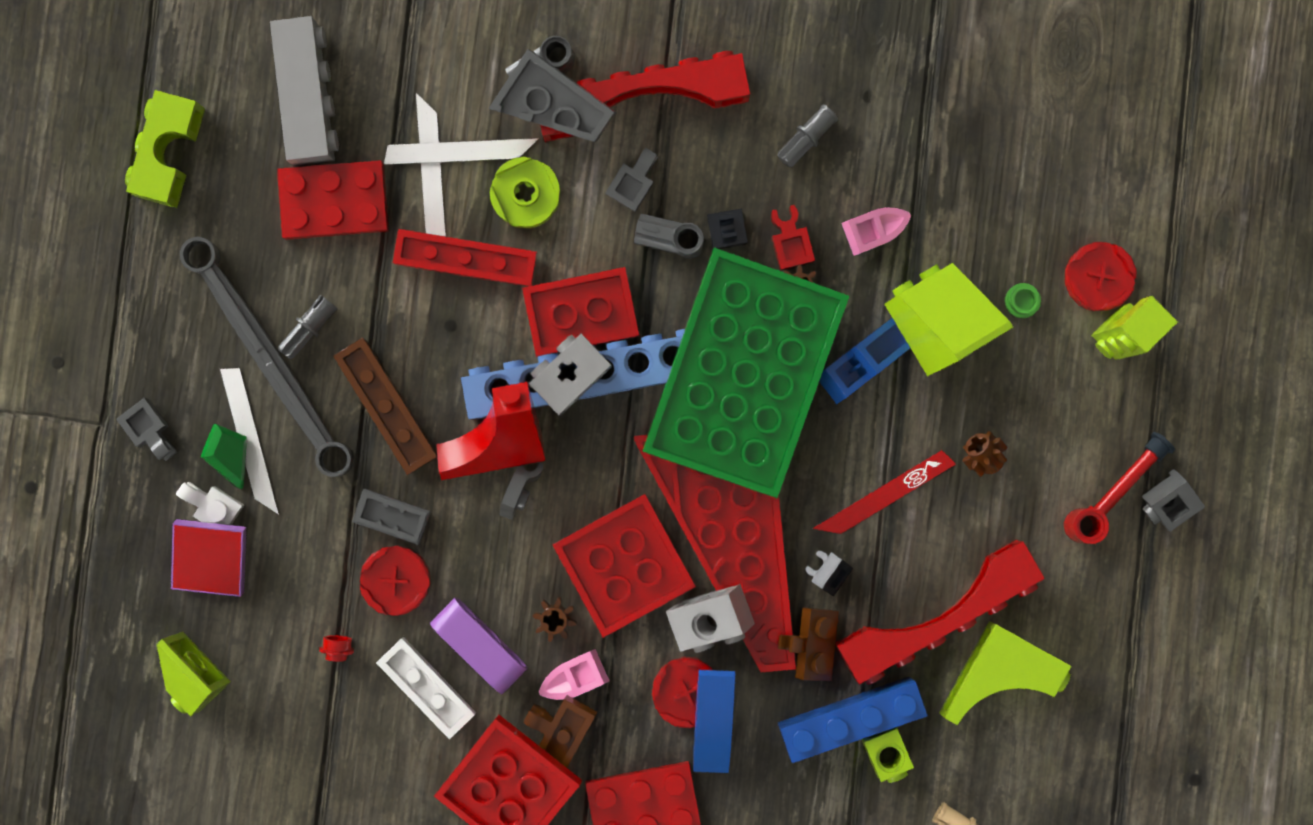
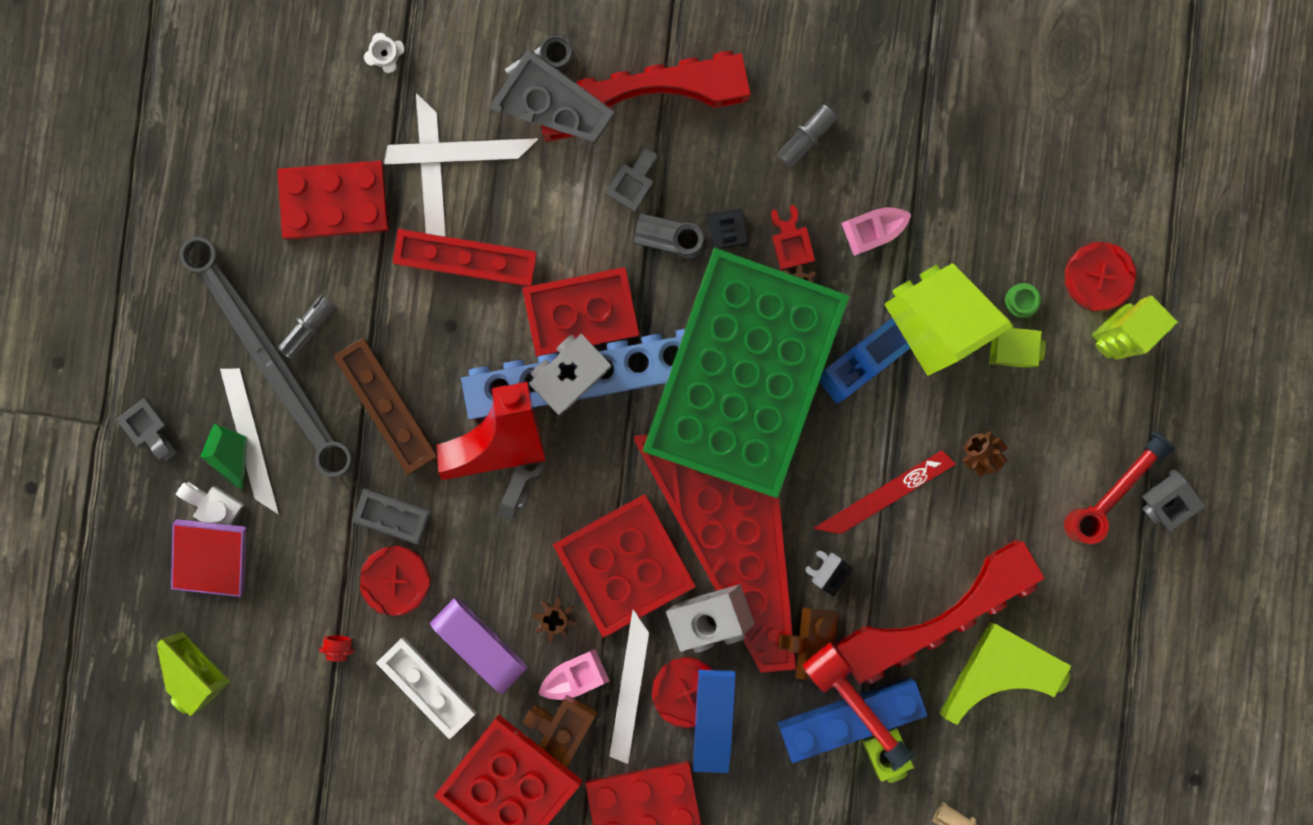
lime arch [125,90,205,208] -> none
light grey brick [270,16,339,167] -> none
lime plate [490,157,561,229] -> none
none -> white plate [364,33,405,74]
none -> white sticker [609,610,649,764]
none -> red piece [802,642,916,771]
none -> lime brick [989,328,1046,368]

